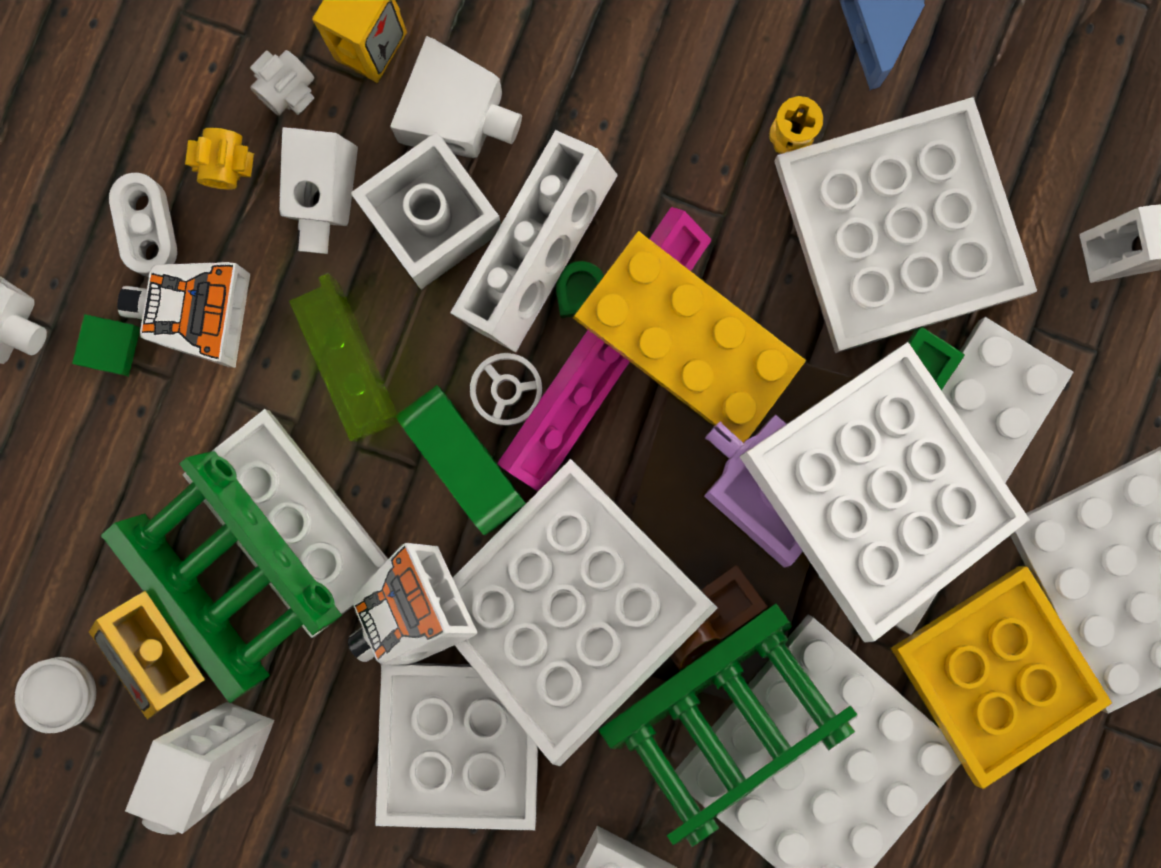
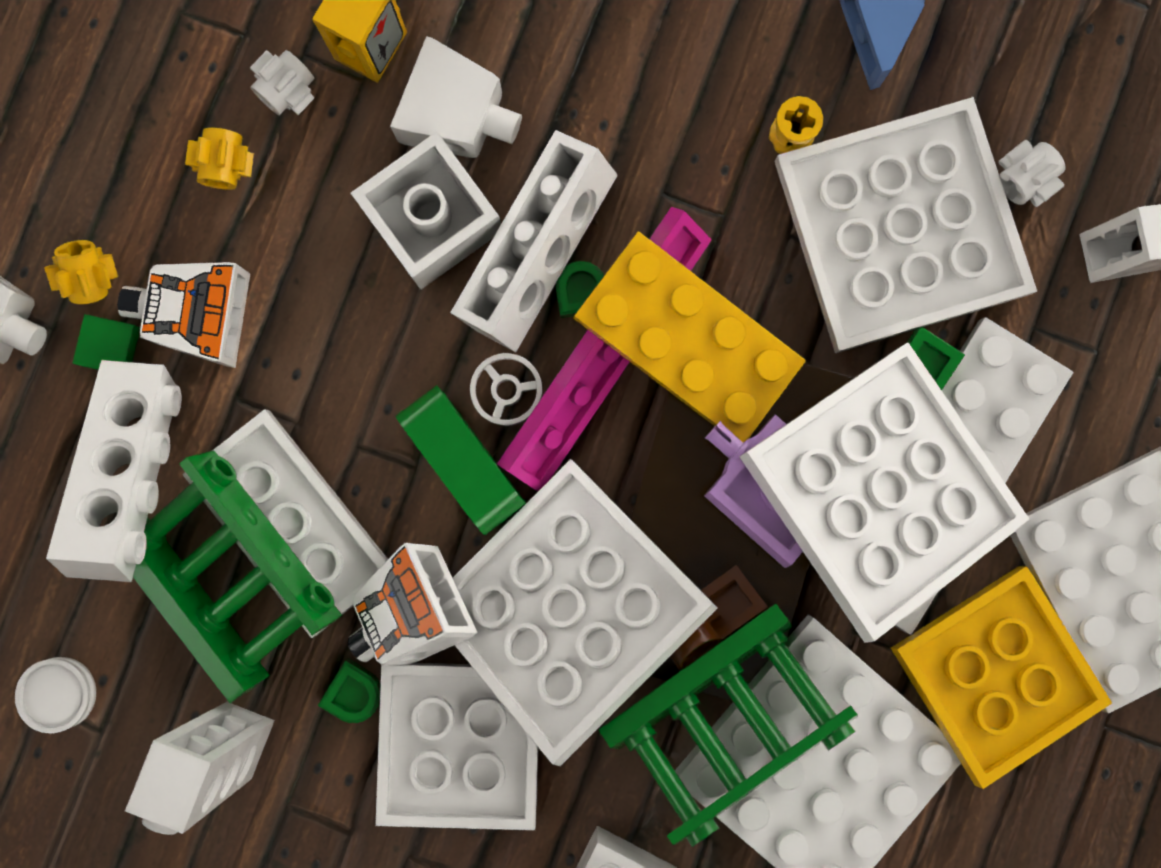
yellow brick [89,591,205,719] -> none
white plate [109,173,177,277] -> none
white torso [279,127,358,254] -> none
clear neon green panel [289,273,398,442] -> none
none -> yellow gear [44,240,118,304]
none -> white brick [46,360,182,582]
none -> green tile [318,658,381,723]
none -> white gear [999,140,1065,207]

